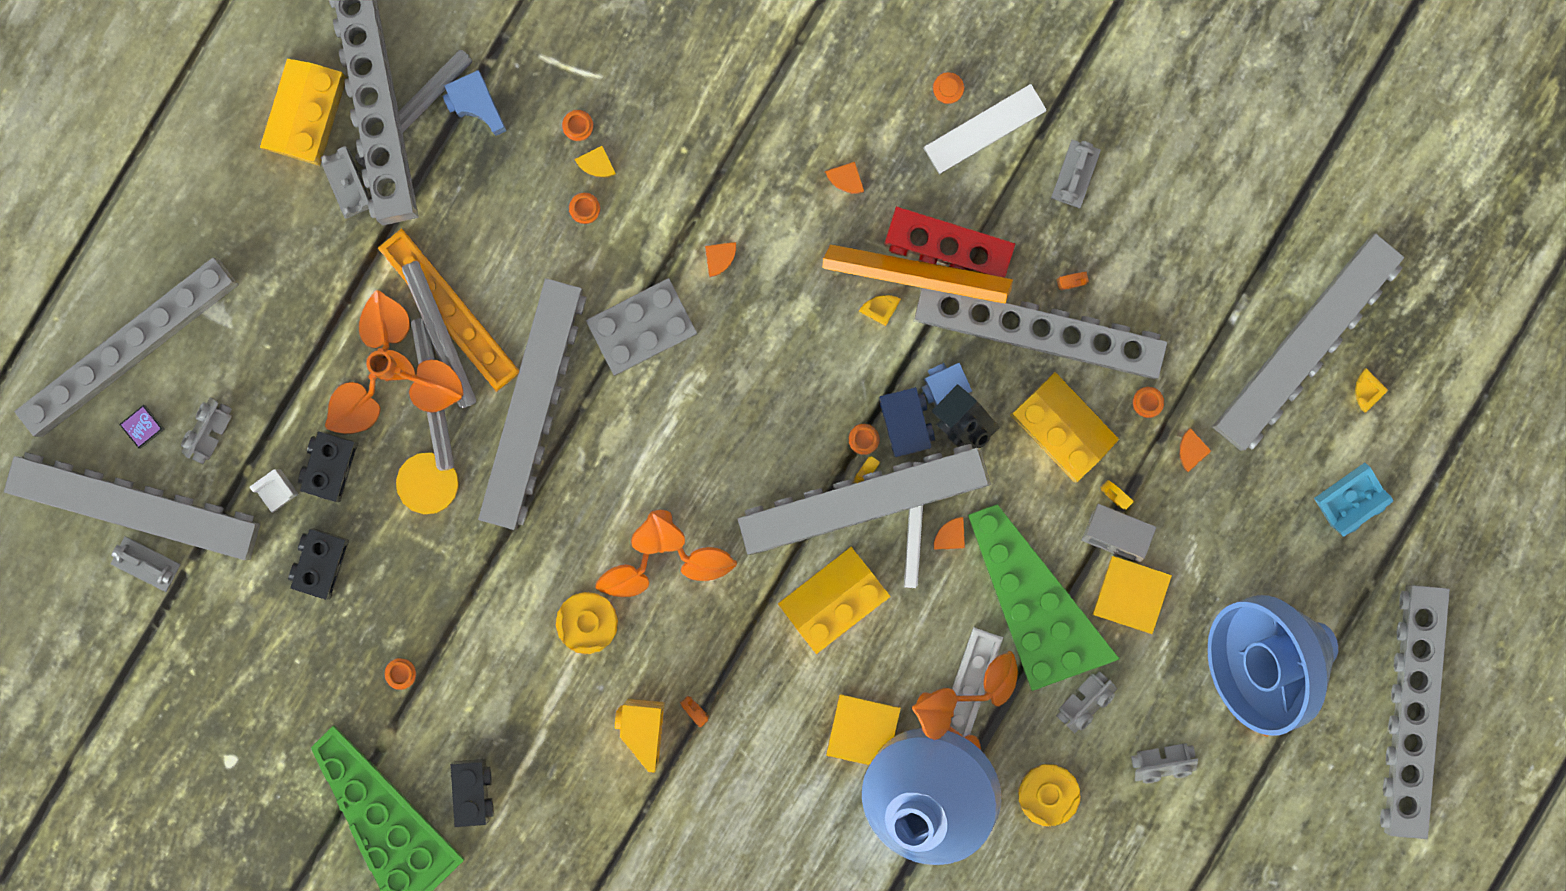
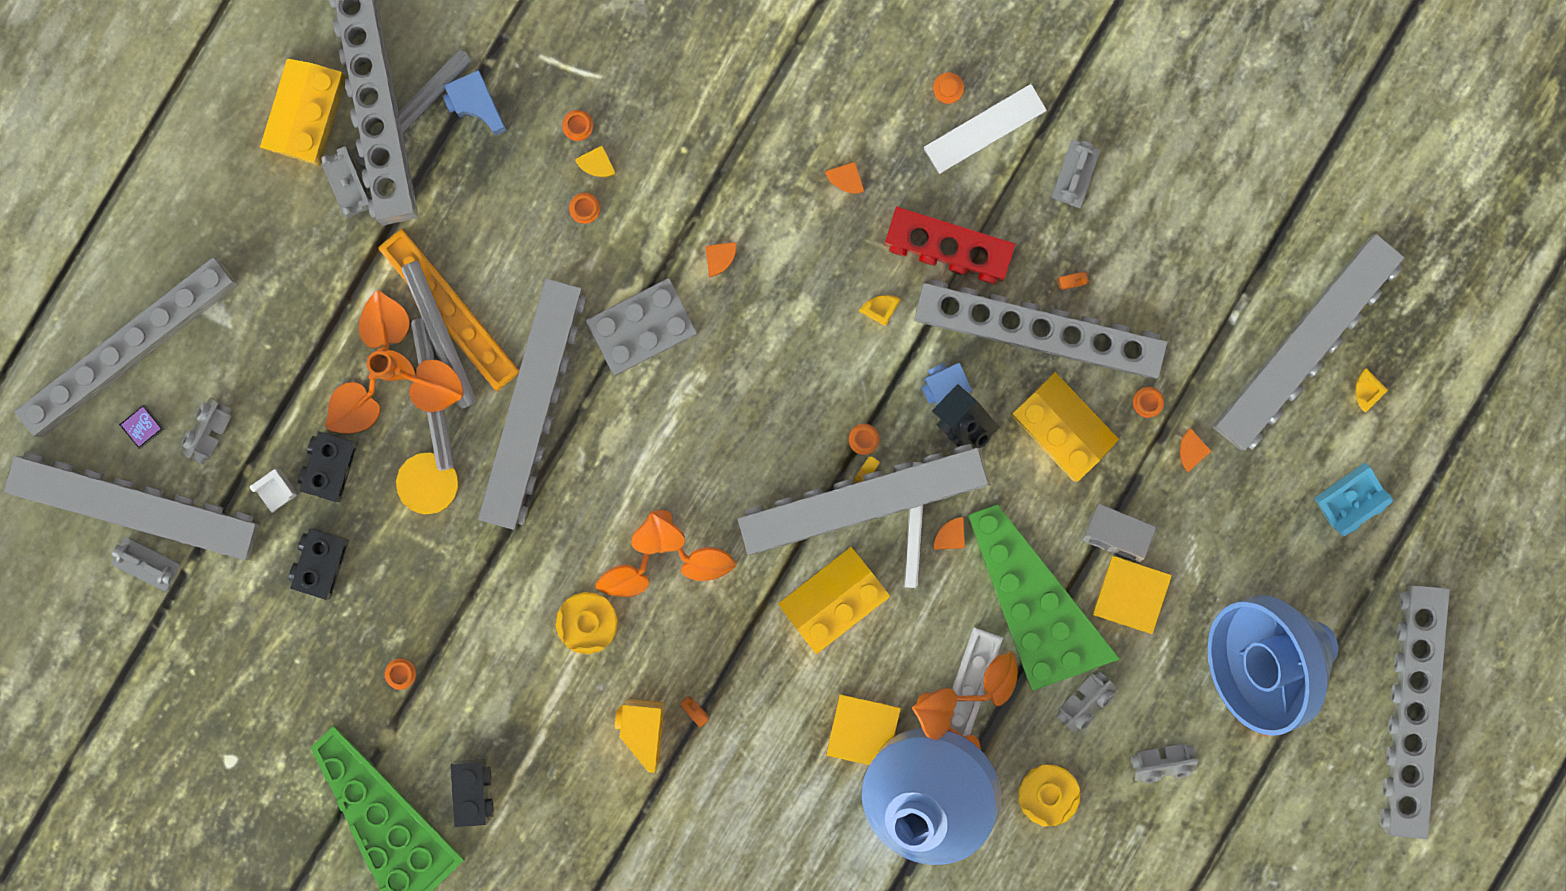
light orange tile [822,244,1013,304] -> none
dark blue brick [879,387,936,458] -> none
yellow tile [1100,480,1134,509] -> none

